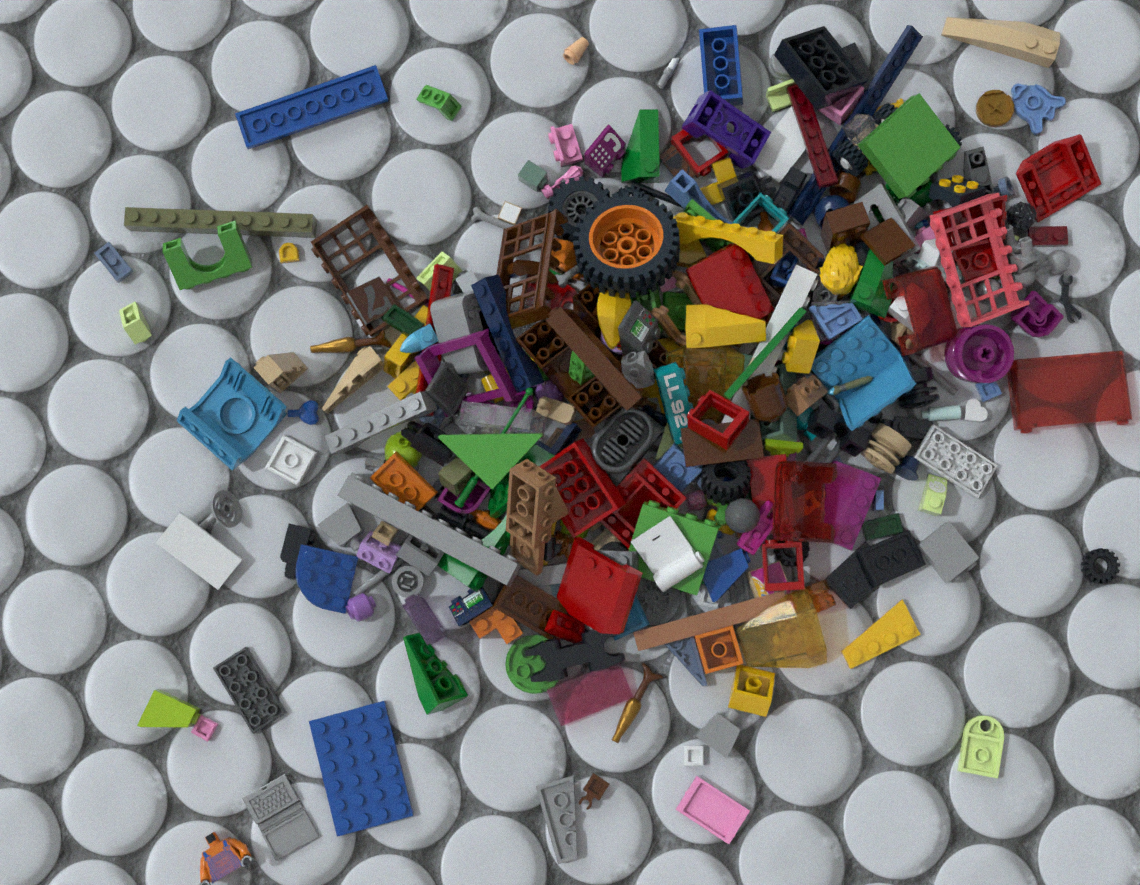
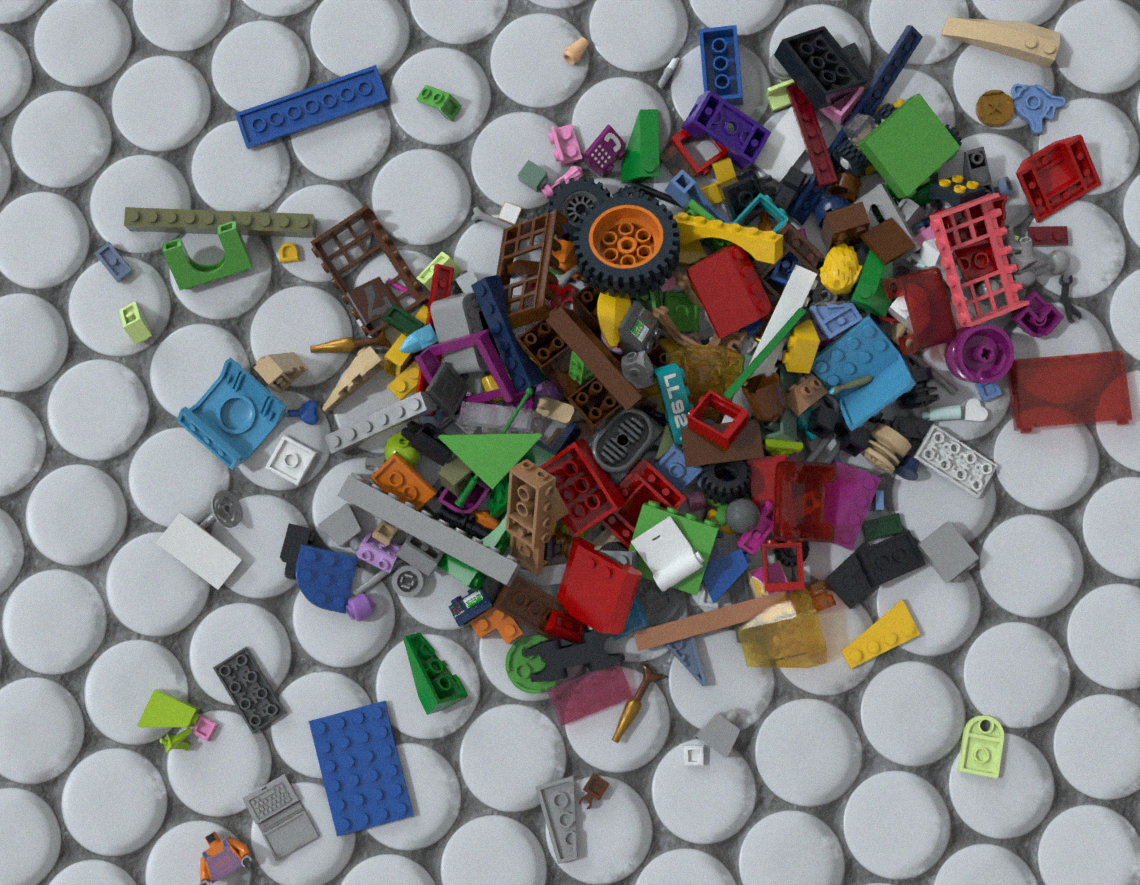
clear purple window [402,594,448,645] -> none
bright pink piece [676,776,750,844] -> none
yellow wedge [685,304,766,348] -> none
orange brick [694,625,744,674] -> none
yellow slope [728,665,775,717] -> none
yellowish green slope [918,474,947,516] -> none
black piece [1006,201,1037,231] -> none
black tyre [1080,548,1120,584] -> none
none -> lime piece [160,727,192,753]

